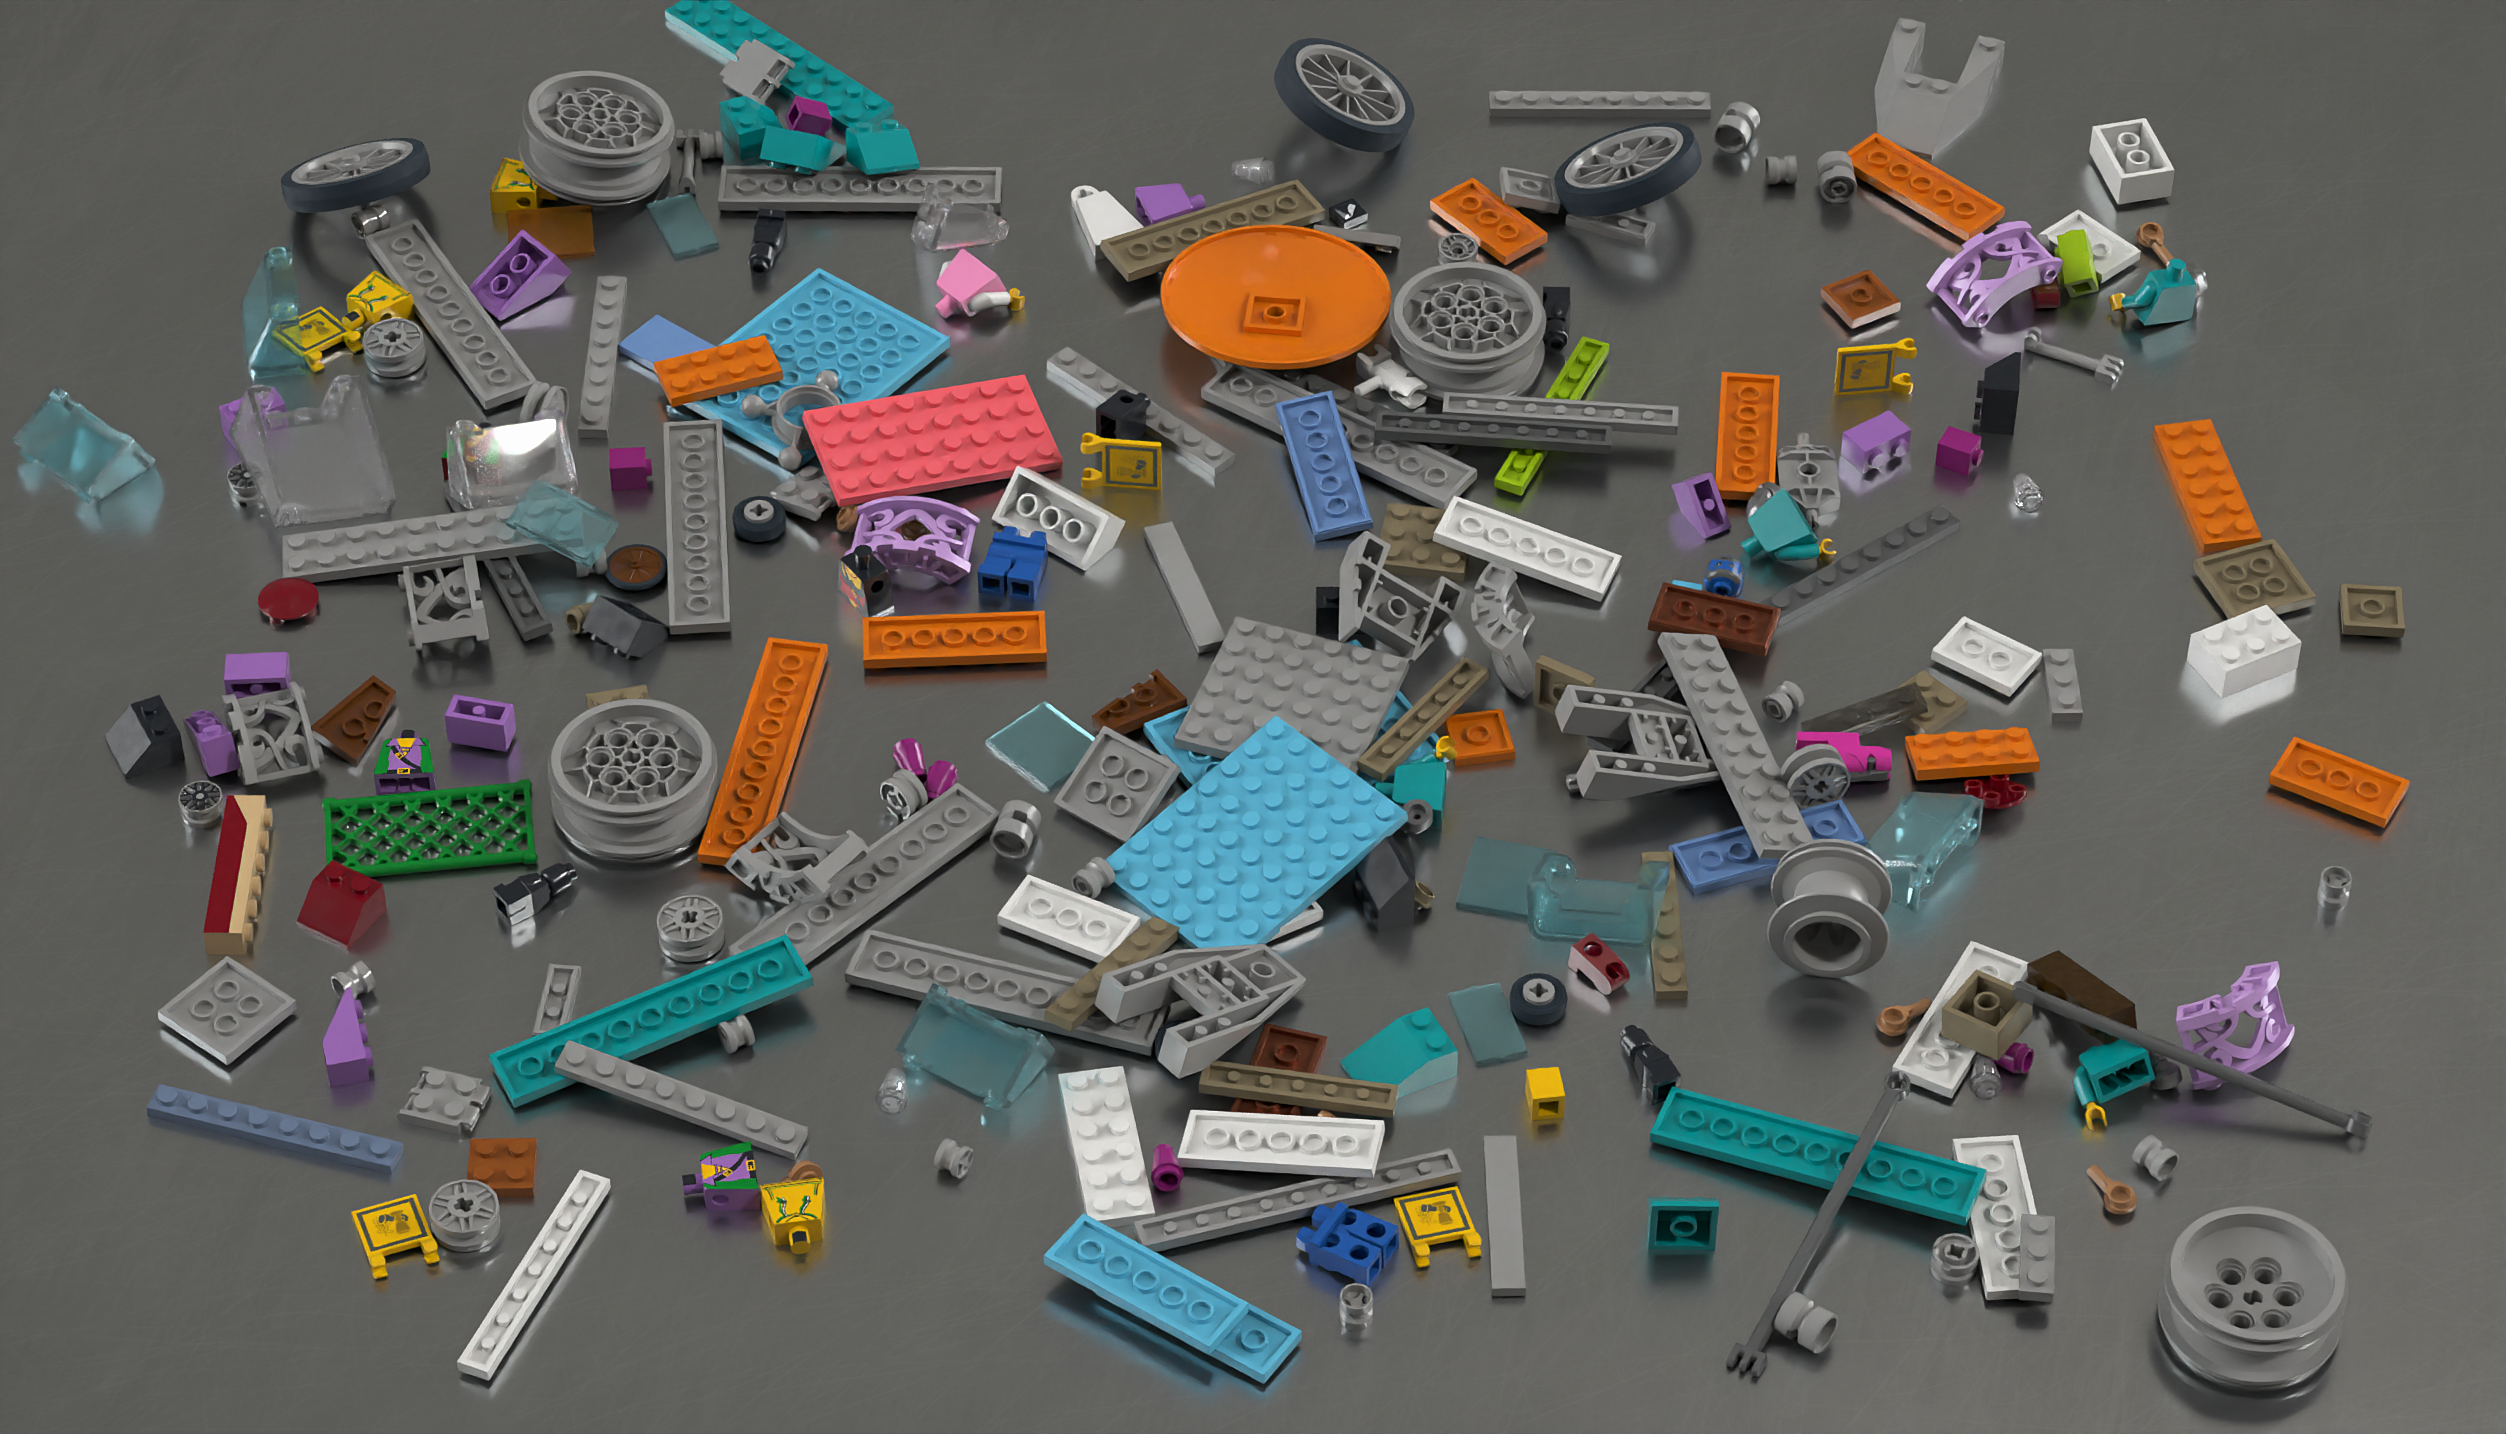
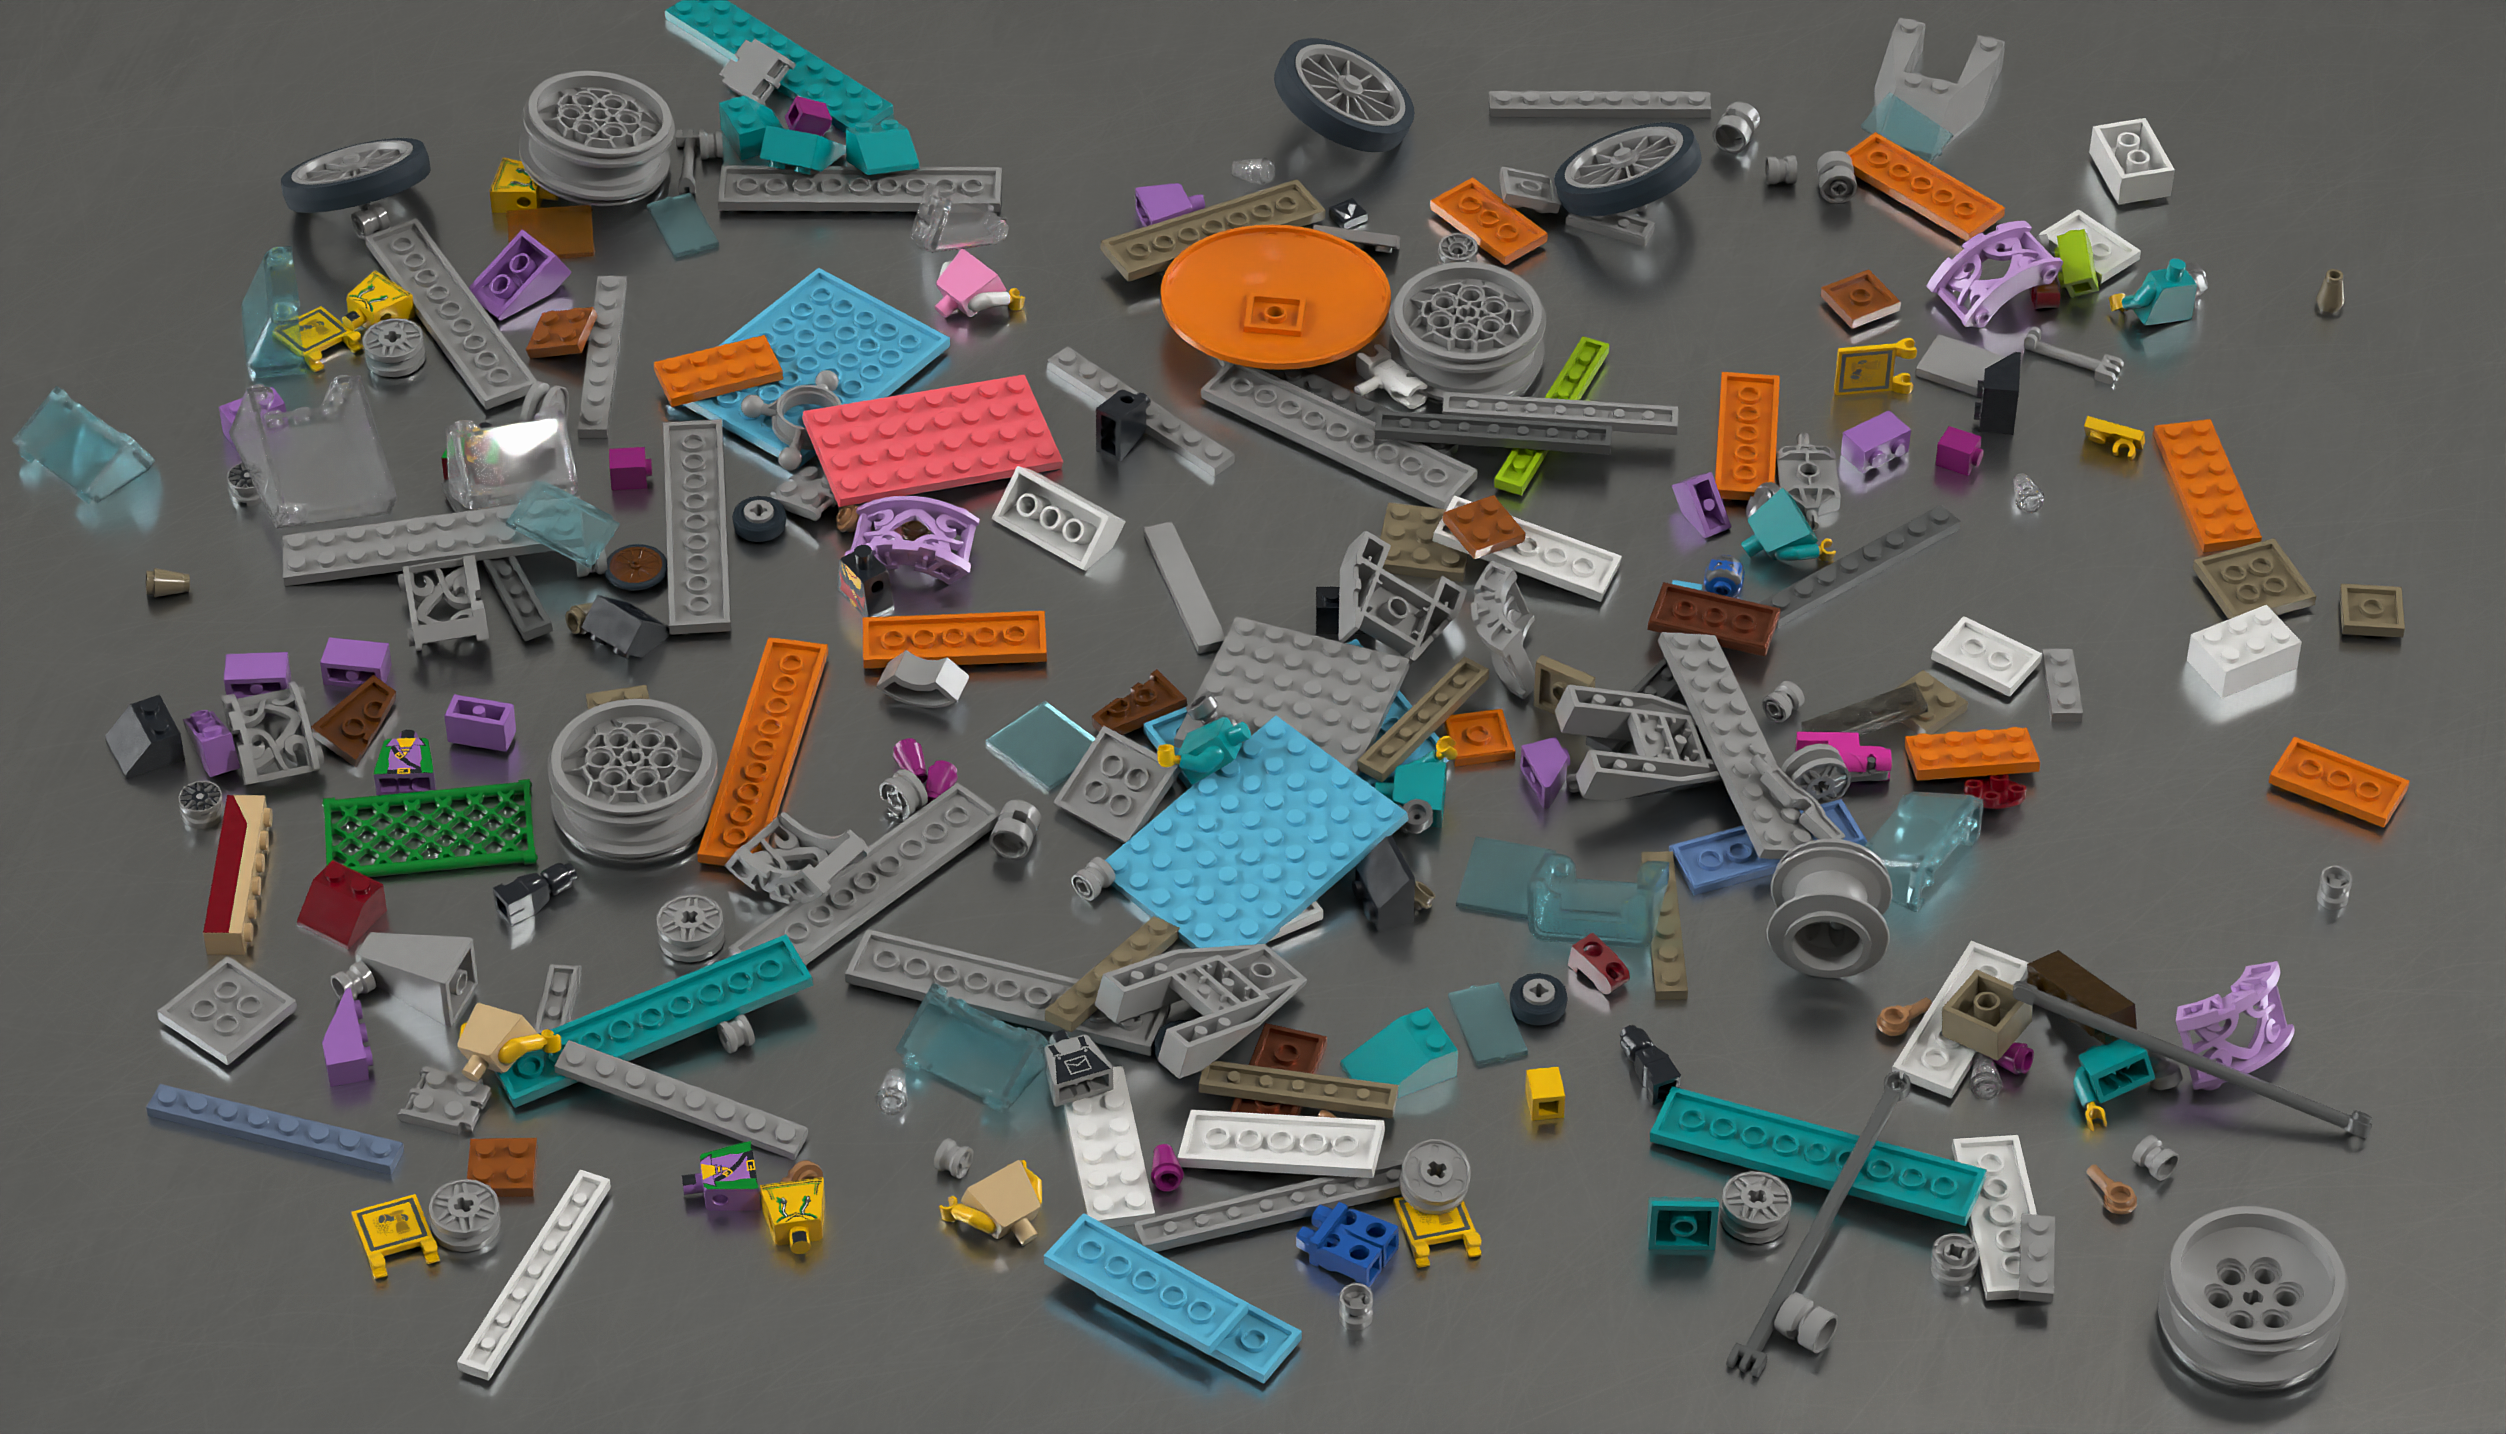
dark red dish [258,578,319,624] -> none
medium blue tile [618,314,716,372] -> none
black piece [748,208,787,276] -> none
blue hips [977,526,1048,602] -> none
white plate [997,875,1140,963] -> none
white piece [1071,185,1144,260] -> none
yellow flag [1080,432,1162,490] -> none
medium blue tile [1275,390,1373,541] -> none
light grey tile [1483,1135,1526,1296] -> none
black piece [1543,286,1571,352] -> none
medium nougat plate [2136,222,2174,268] -> none
none -> dark tan cone [146,568,190,598]
none -> medium lavender brick [320,637,392,688]
none -> light grey slope [355,932,478,1027]
none -> tan torso [457,1002,562,1082]
none -> dark orange plate [526,307,598,359]
none -> light grey brick [876,650,969,708]
none -> tan torso [939,1160,1042,1246]
none -> light grey torso [1044,1030,1113,1107]
none -> teal torso [1157,692,1251,785]
none -> light grey wheel [1399,1139,1471,1215]
none -> dark orange plate [1442,495,1526,559]
none -> medium lavender slope [1520,737,1570,809]
none -> light grey wheel [1720,1171,1792,1244]
none -> light grey piece [1750,754,1845,840]
none -> clear light blue piece [1861,92,1954,164]
none -> light grey tile [1915,334,2006,396]
none -> yellow plate [2084,416,2145,461]
none -> dark tan cone [2316,269,2345,313]

